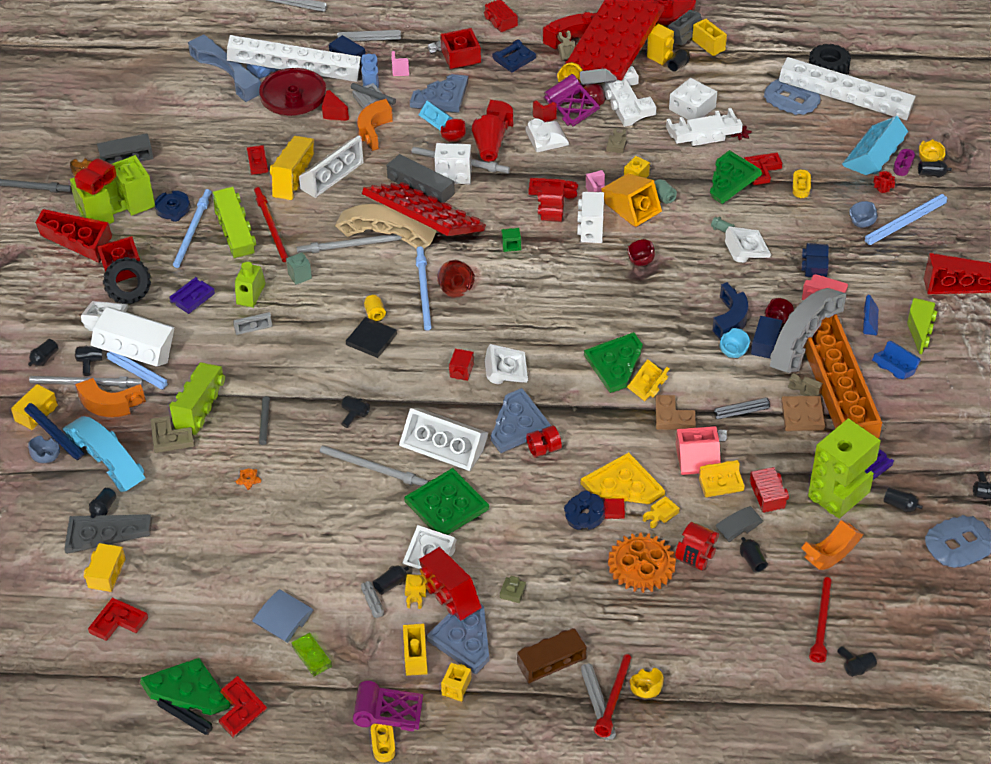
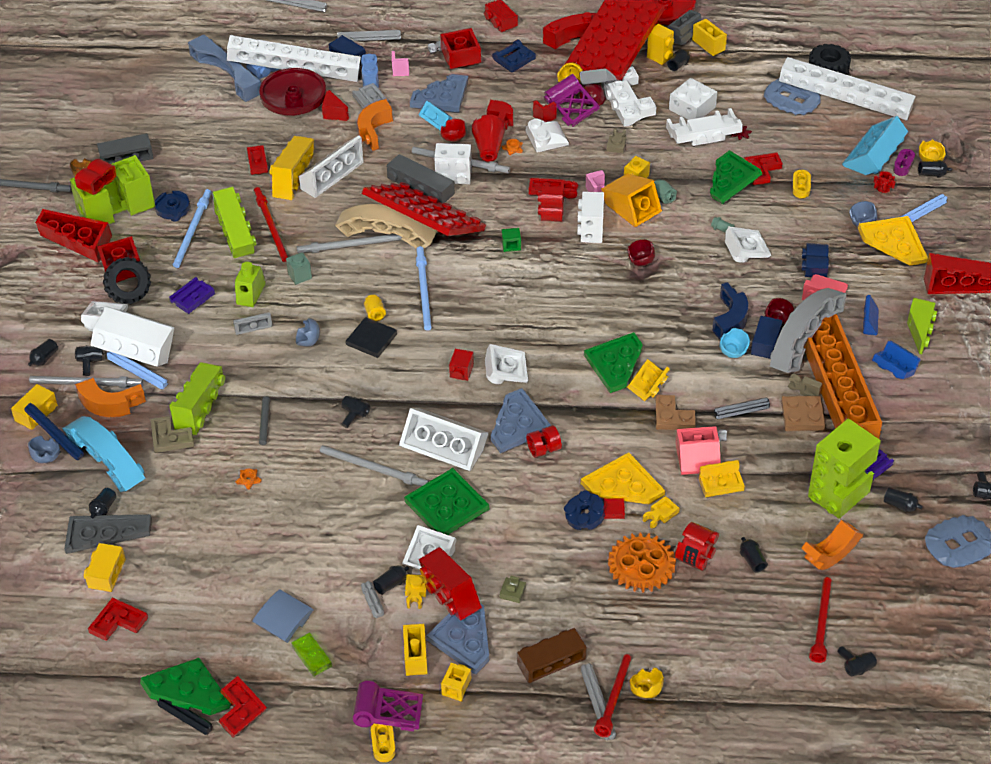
dark grey bar [351,83,396,105] -> none
clear red cylinder [437,260,475,298] -> none
dark tan plate [557,31,576,61] -> none
dark grey slope [716,506,763,542] -> none
brick [749,467,789,513] -> none
none -> sand blue hair [296,318,320,347]
none -> orange plate [502,139,523,156]
none -> yellow plate [858,216,928,266]

